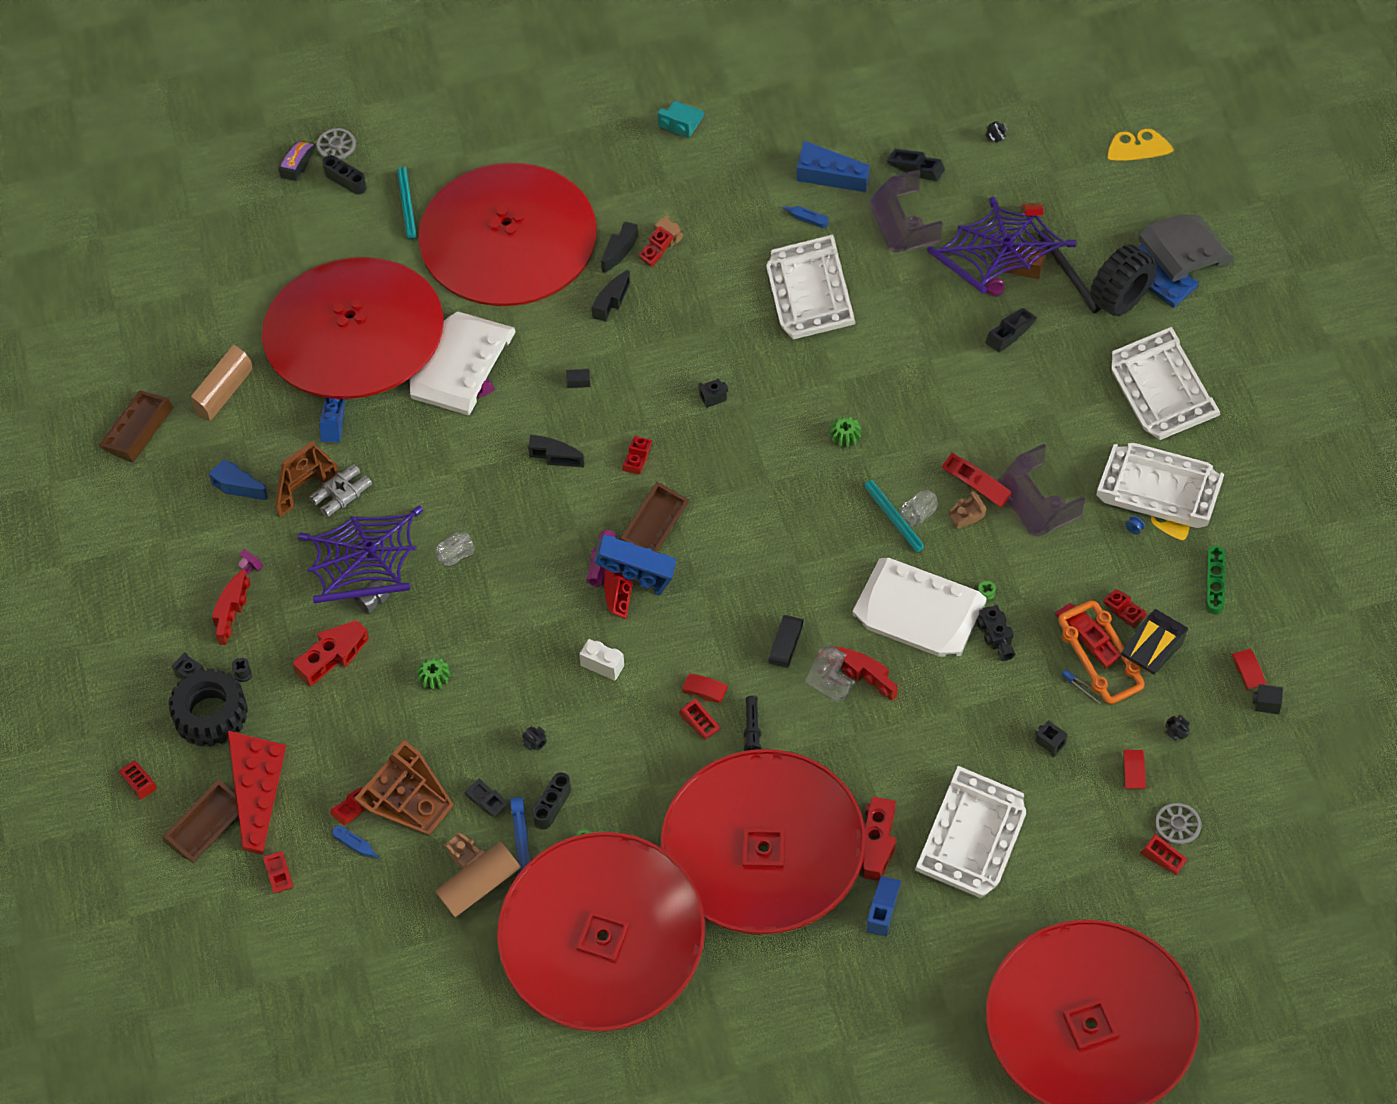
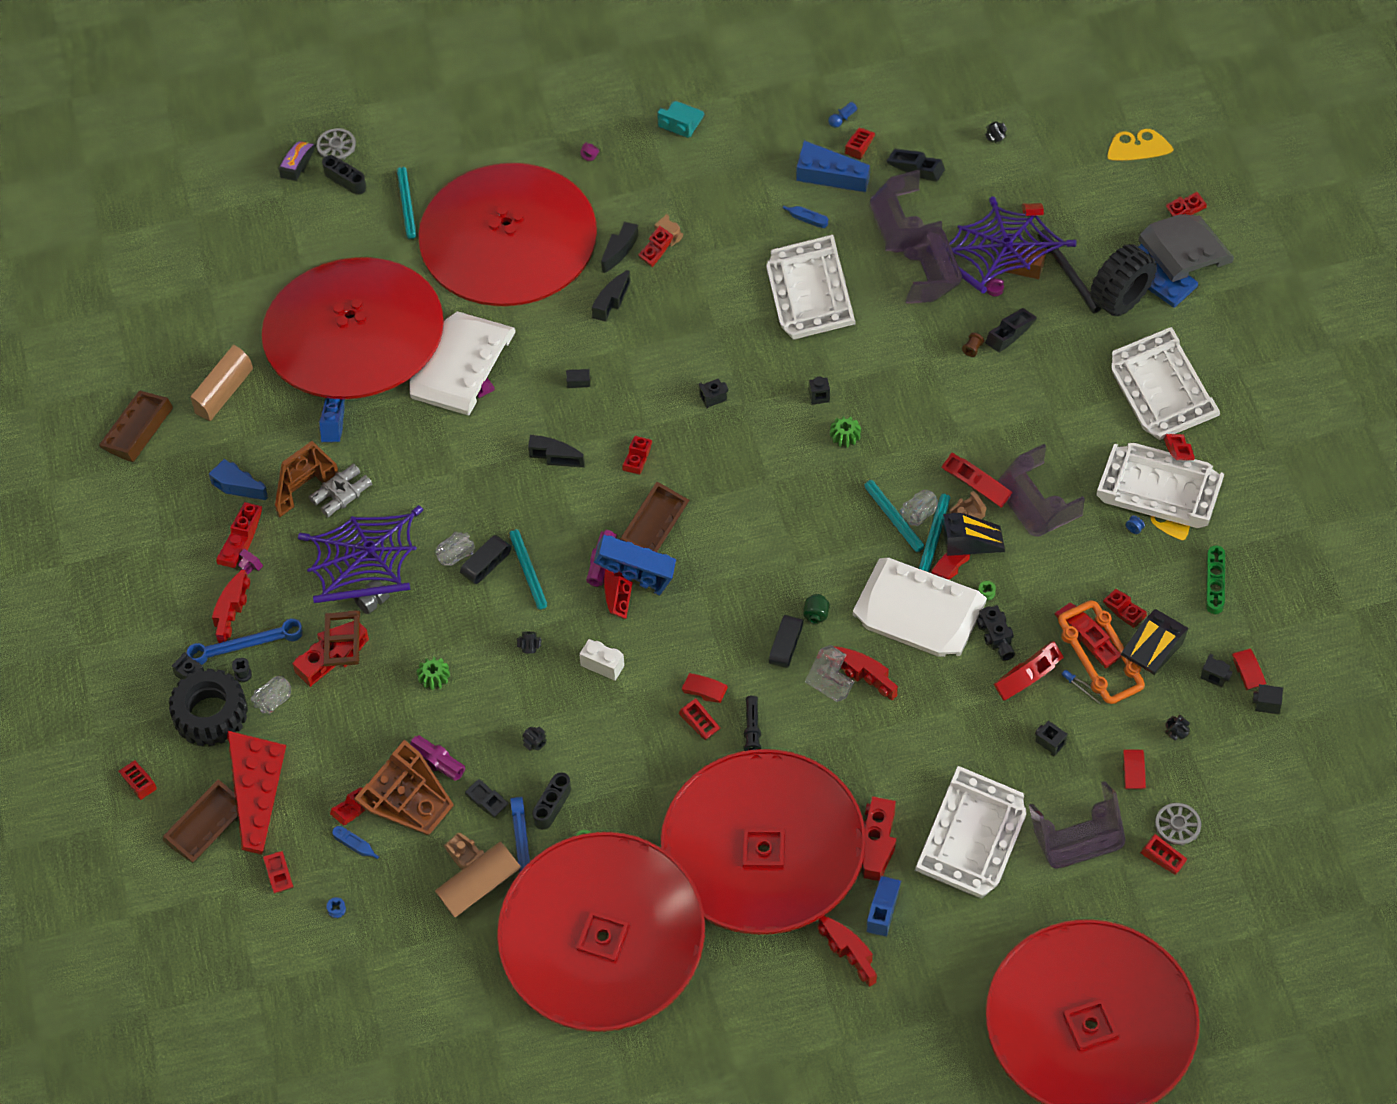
none -> blue piece [187,619,303,665]
none -> red slope [216,502,262,568]
none -> clear piece [250,676,291,715]
none -> reddish brown window [324,610,360,666]
none -> blue bush [326,897,346,918]
none -> magenta piece [410,735,465,781]
none -> black beam [460,535,512,584]
none -> teal axle [509,529,547,610]
none -> black gear [517,631,541,654]
none -> magenta tile [580,142,599,161]
none -> dark green head [803,594,830,624]
none -> black brick [808,376,830,405]
none -> red slope [817,916,877,987]
none -> blue axle [828,102,857,128]
none -> red slope [845,127,875,160]
none -> windscreen [885,227,962,304]
none -> teal axle [919,494,951,572]
none -> red slope [931,553,970,580]
none -> black slope [943,513,1005,556]
none -> reddish brown bush [962,332,984,357]
none -> red slope [993,641,1064,701]
none -> windscreen [1029,781,1125,869]
none -> red slope [1164,434,1195,460]
none -> red slope [1165,192,1207,216]
none -> black brick [1200,653,1233,687]

